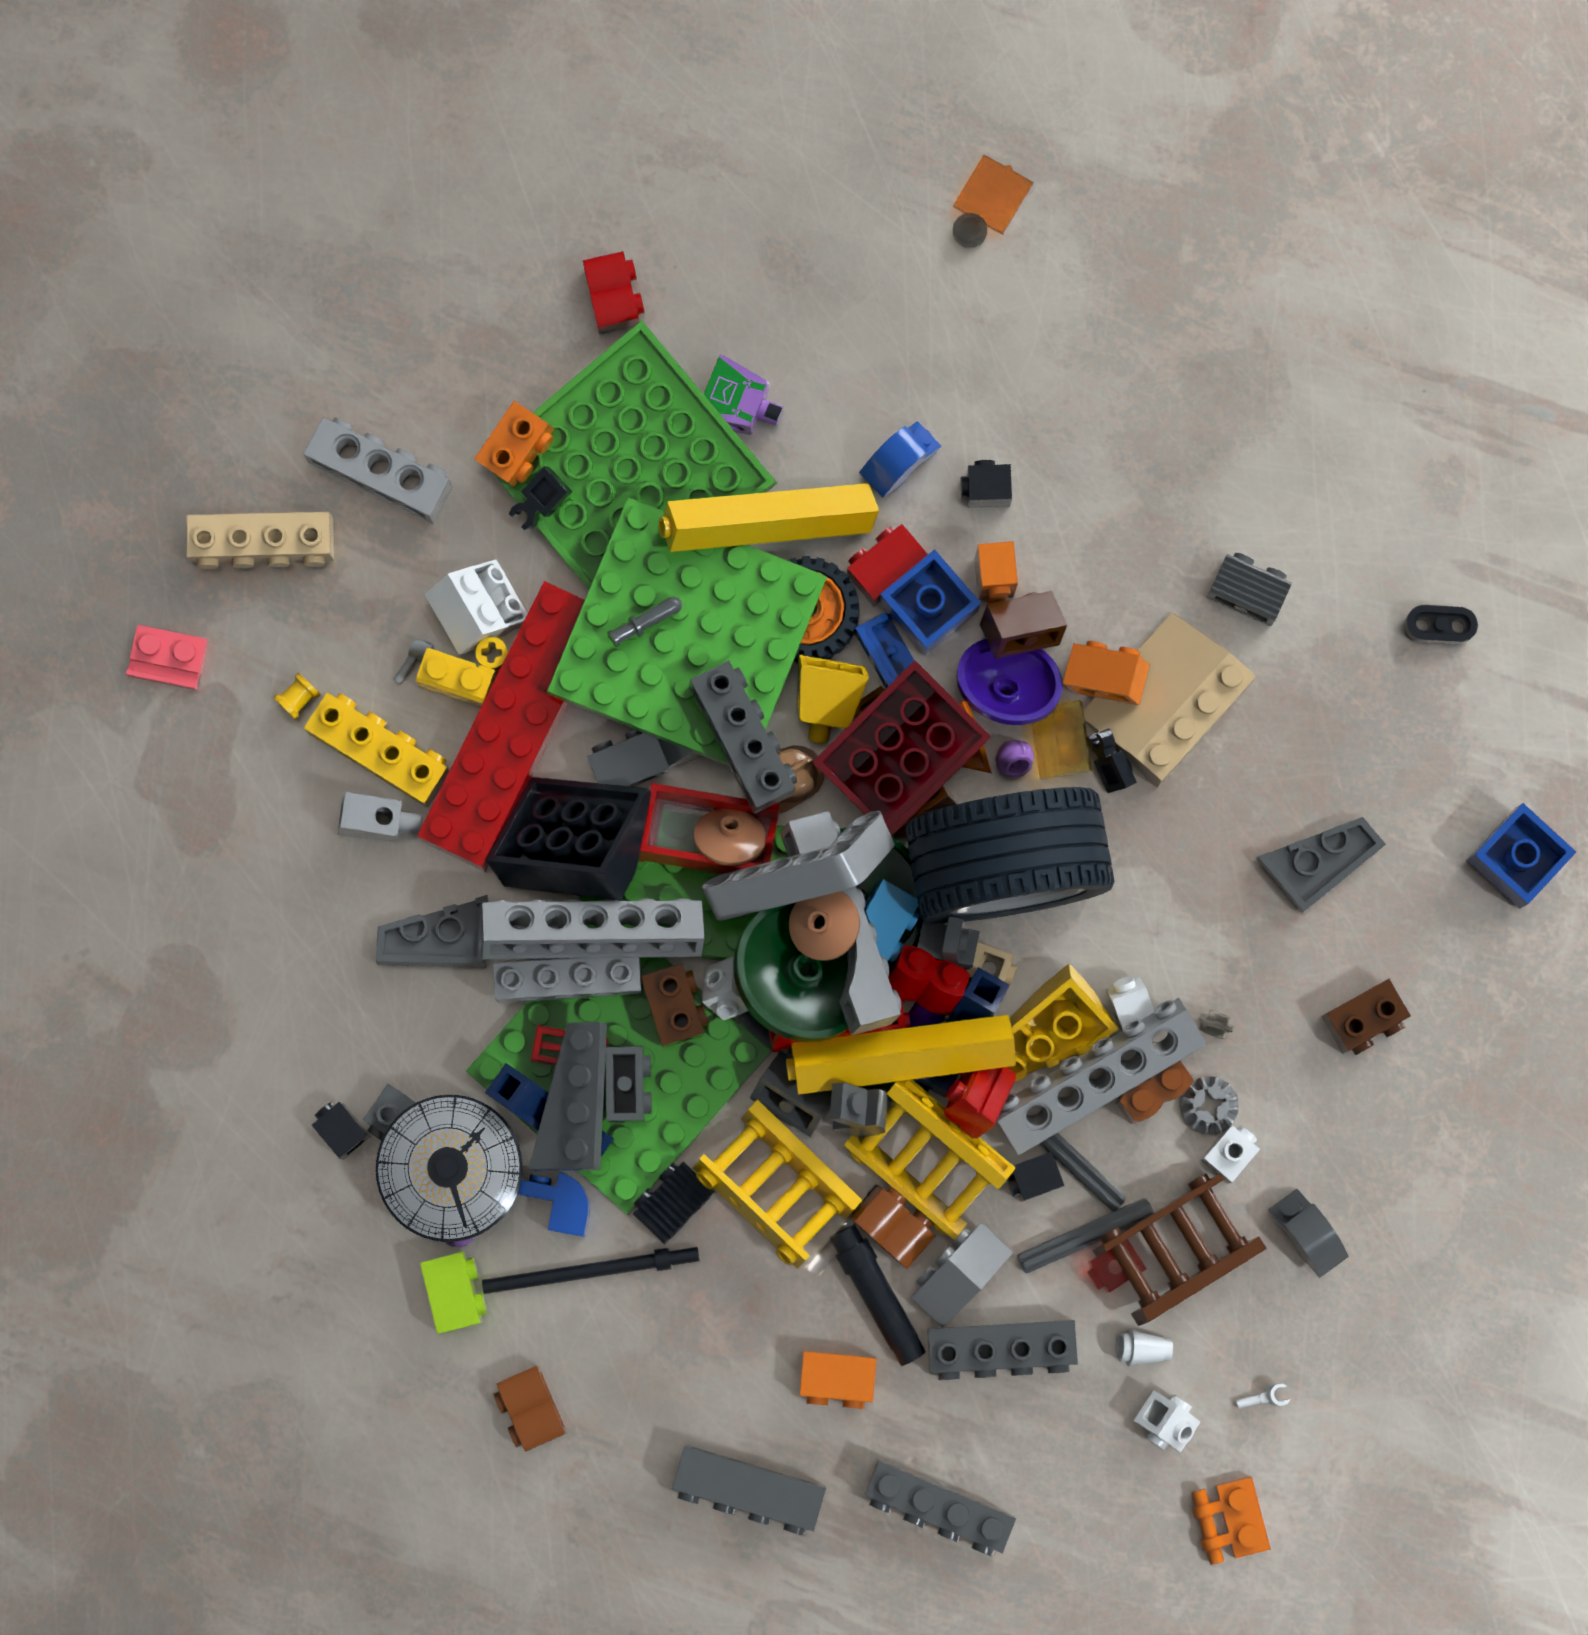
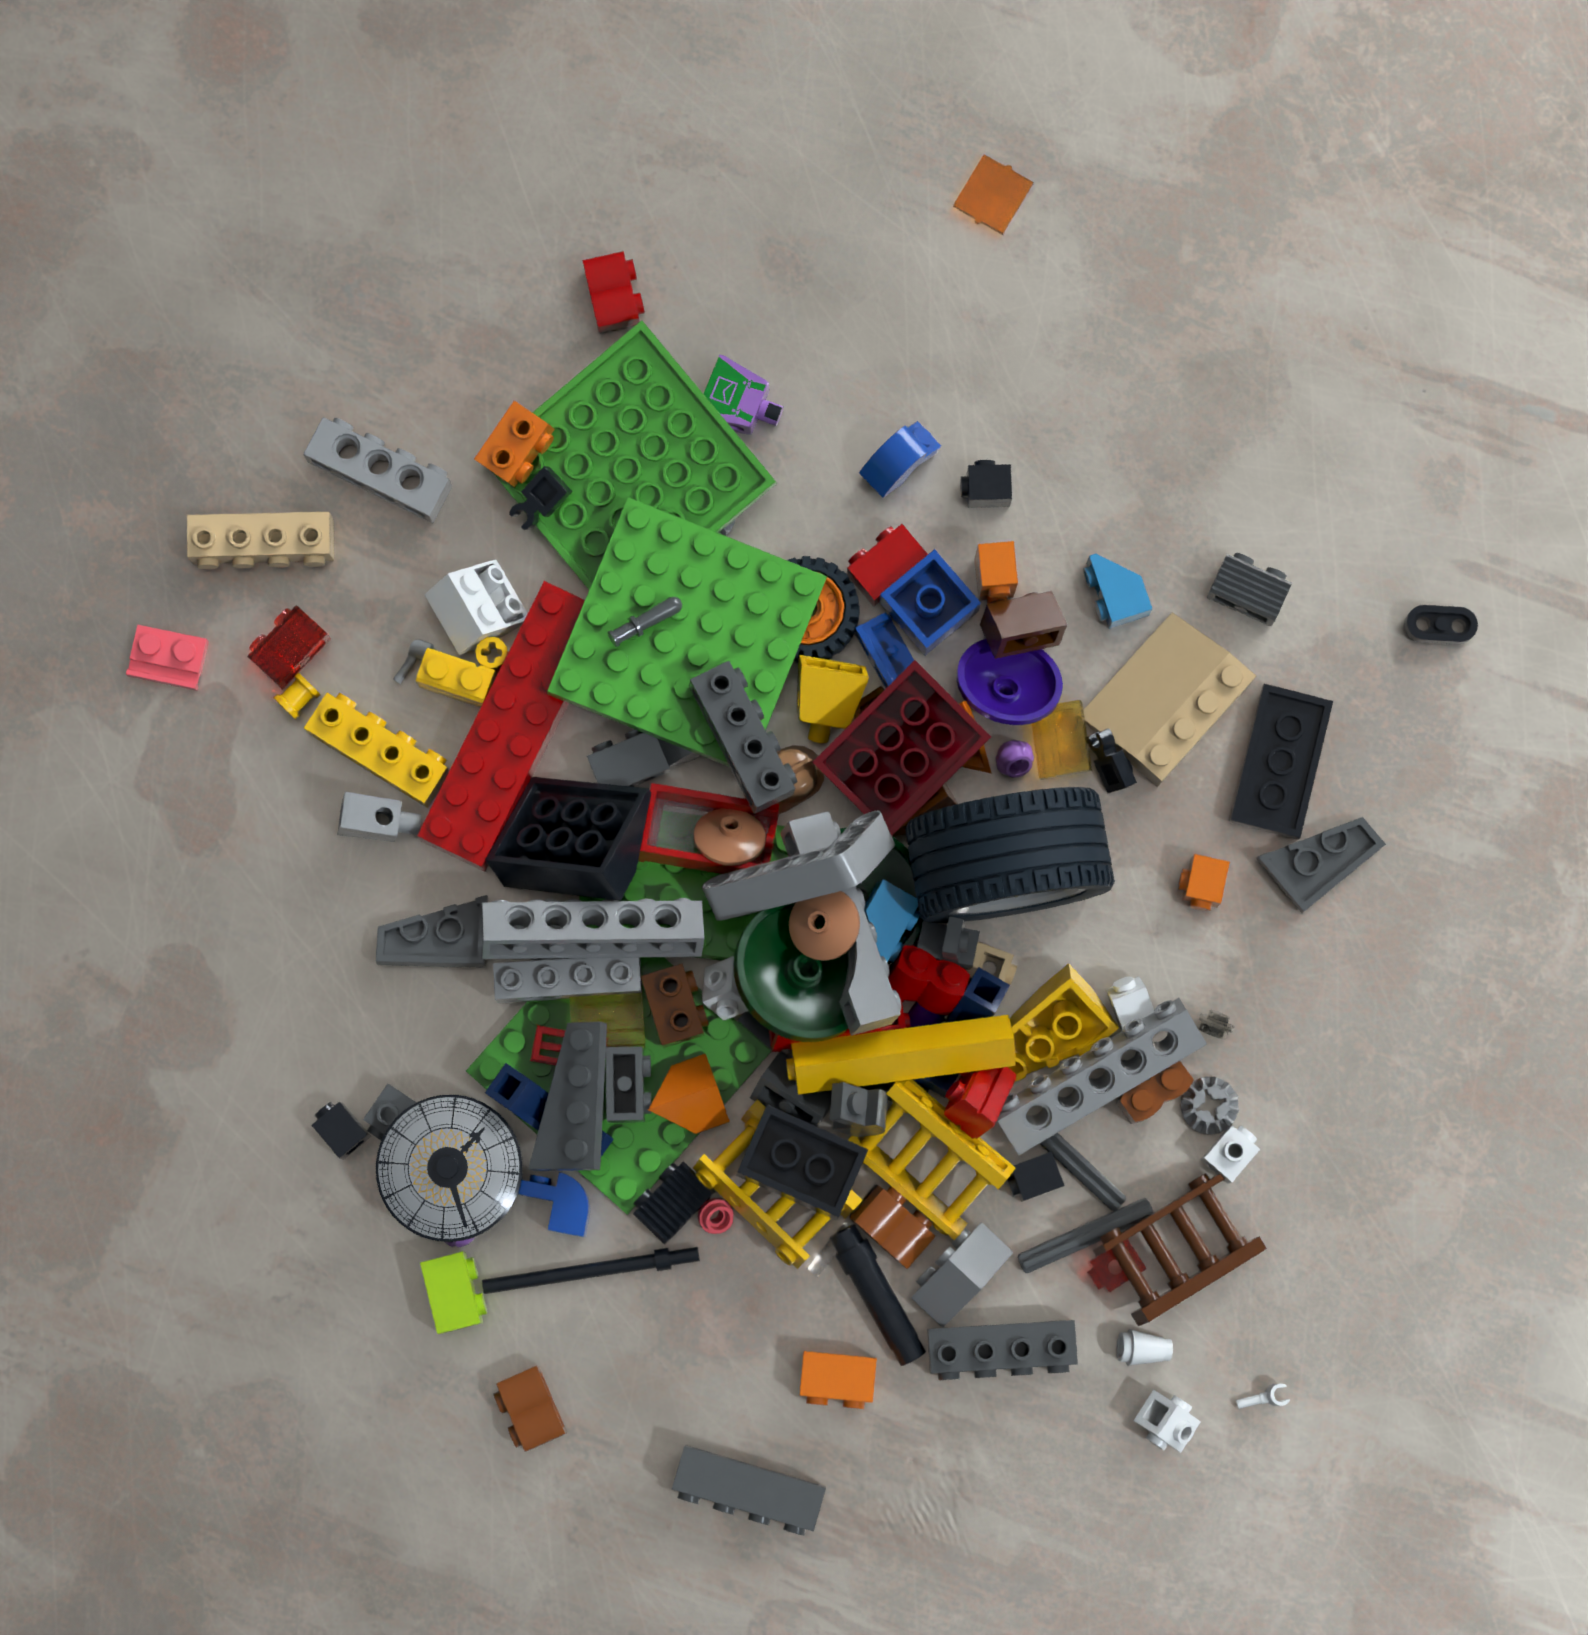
yellow brick [658,483,879,552] -> none
dark grey brick [864,1460,1016,1557] -> none
clear smoke plate [952,213,987,248] -> none
orange brick [1062,641,1150,705] -> none
orange plate [1191,1477,1271,1565] -> none
dark grey brick [1268,1189,1349,1278] -> none
reddish brown brick [1322,979,1411,1055] -> none
blue brick [1467,803,1576,909] -> none
none -> clear red brick [247,605,331,690]
none -> clear yellow plate [569,993,645,1048]
none -> orange slope [648,1053,730,1134]
none -> coral plate [698,1198,734,1234]
none -> black brick [736,1105,868,1220]
none -> dark azure slope [1083,554,1152,629]
none -> orange brick [1178,854,1230,911]
none -> black plate [1229,684,1333,840]

